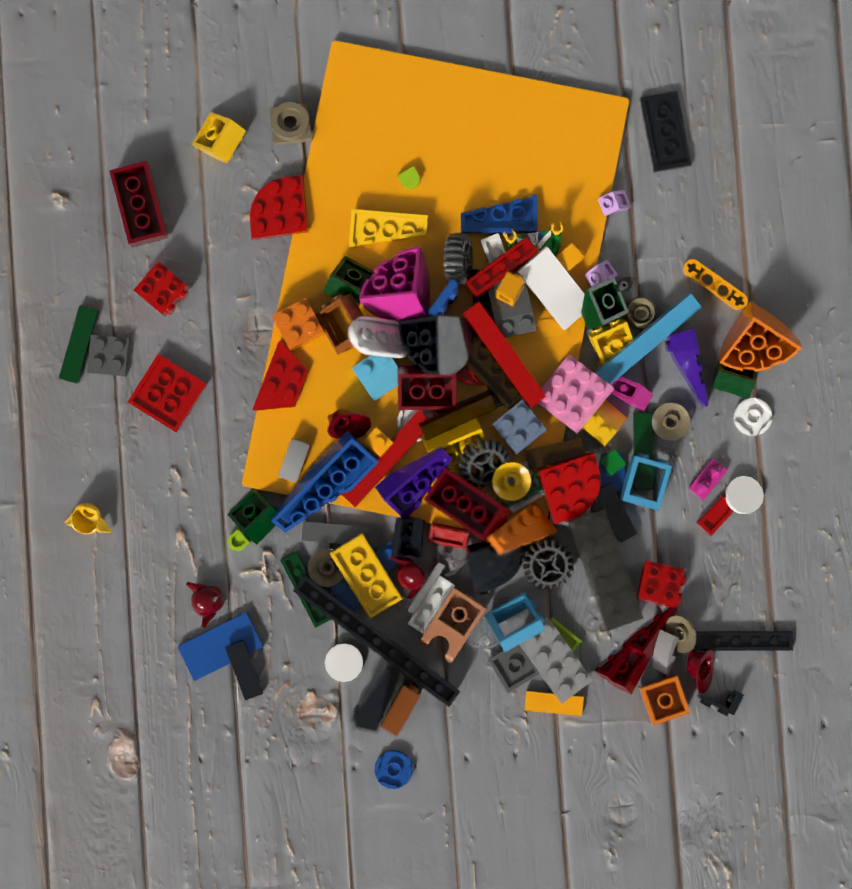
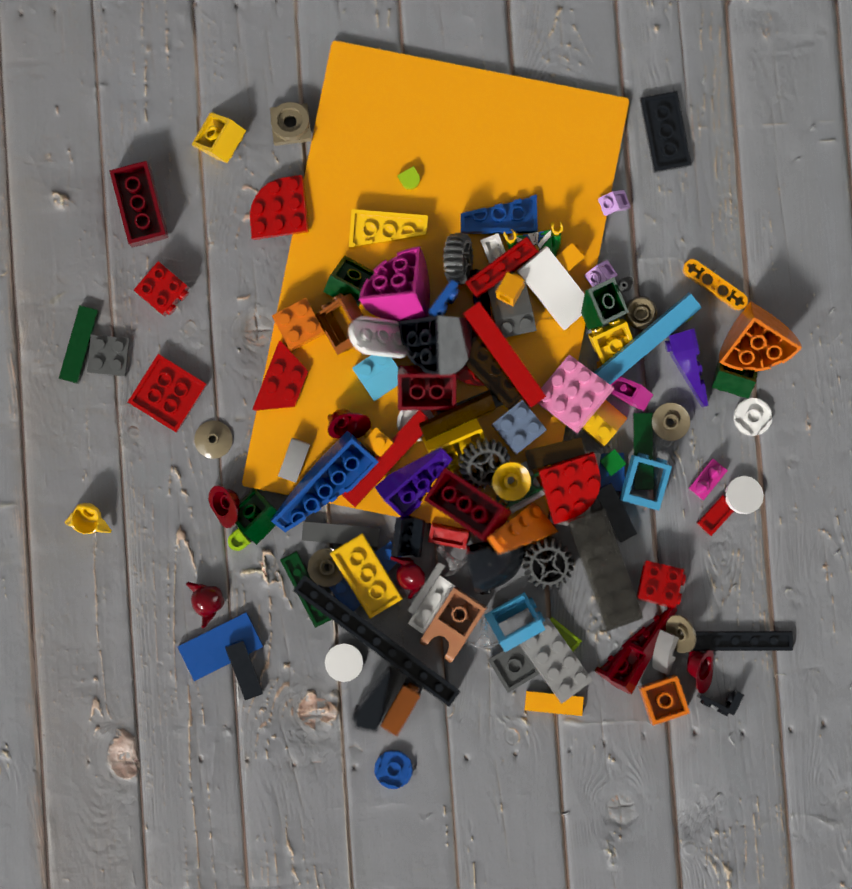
none -> dark tan dish [194,420,233,459]
none -> dark red piece [208,485,240,528]

